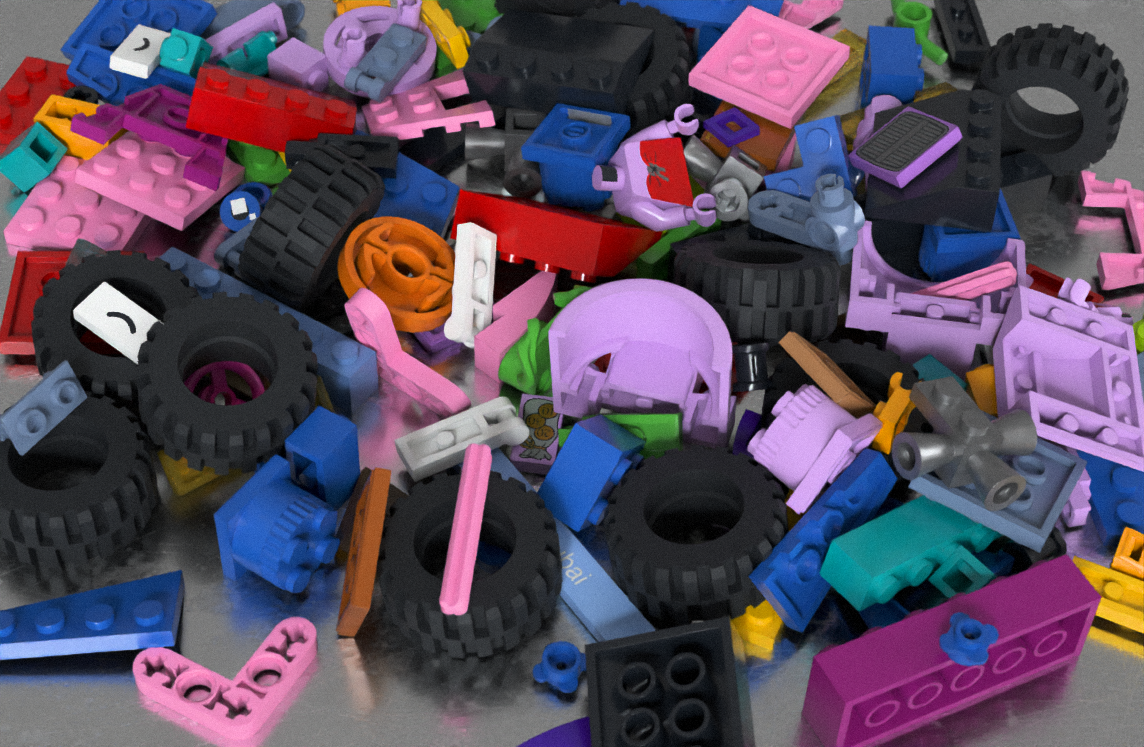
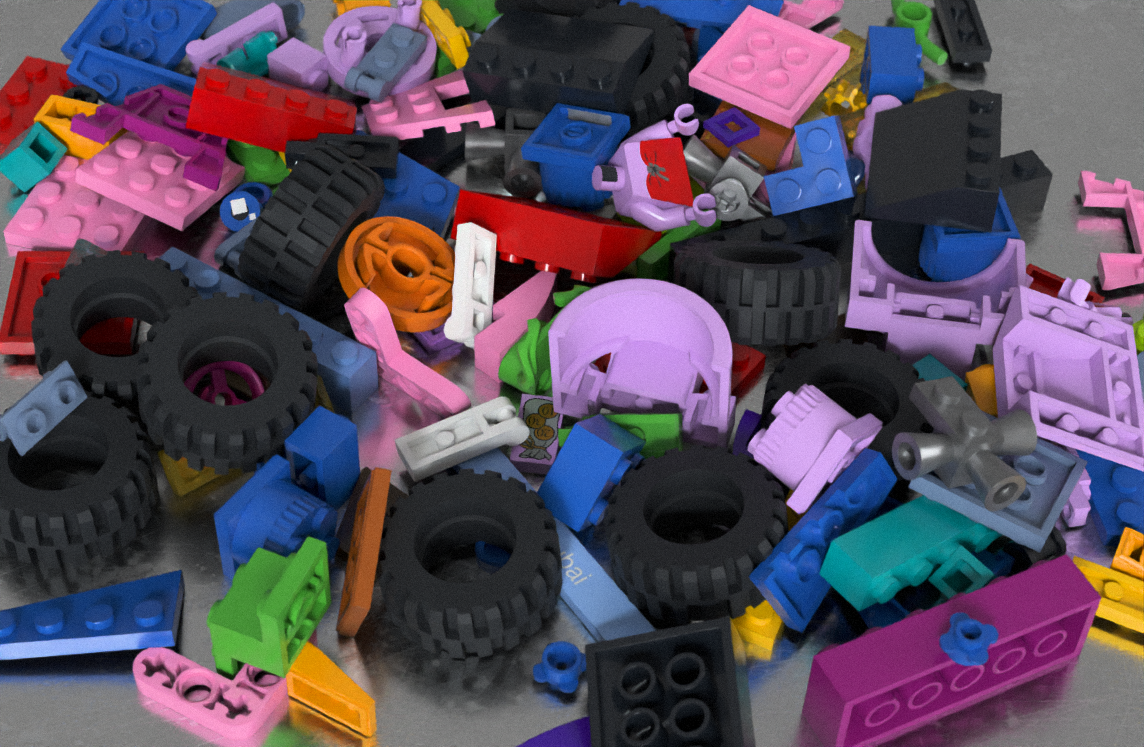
white tile [73,281,164,364] -> none
white tile [109,24,171,79] -> none
teal brick [159,28,213,79] -> none
bright pink axle [439,443,492,616] -> none
black bush [732,342,774,392] -> none
sand blue piece [747,174,865,266] -> none
medium nougat tile [779,331,876,418] -> none
tile [848,106,963,188] -> none
light orange plate [872,372,922,455] -> none
bright pink axle [911,261,1018,301] -> none
black tyre [972,23,1129,177] -> none
none -> bright green bracket [207,536,332,681]
none -> light orange slope [286,641,377,737]
none -> yellow gear [821,79,868,130]

